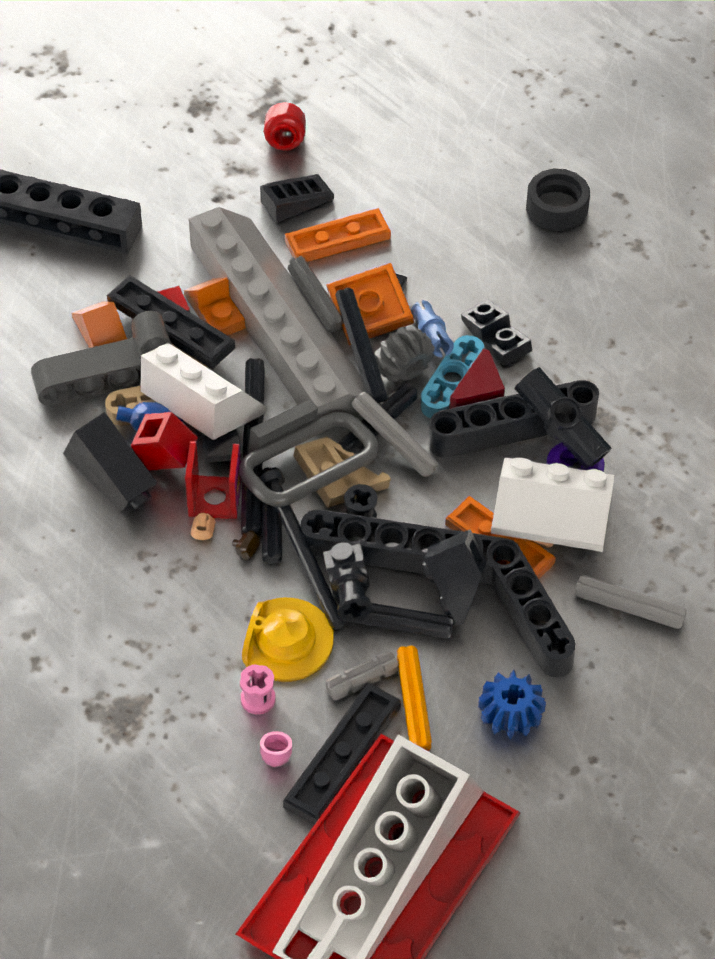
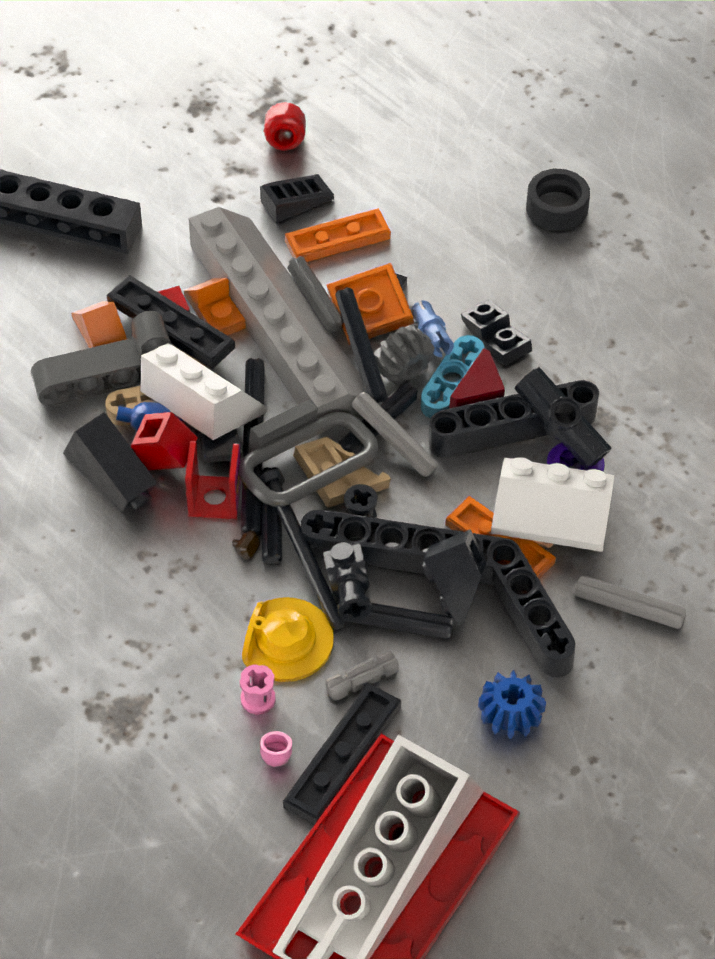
light nougat rock [191,513,216,540] -> none
light orange axle [397,645,432,751] -> none

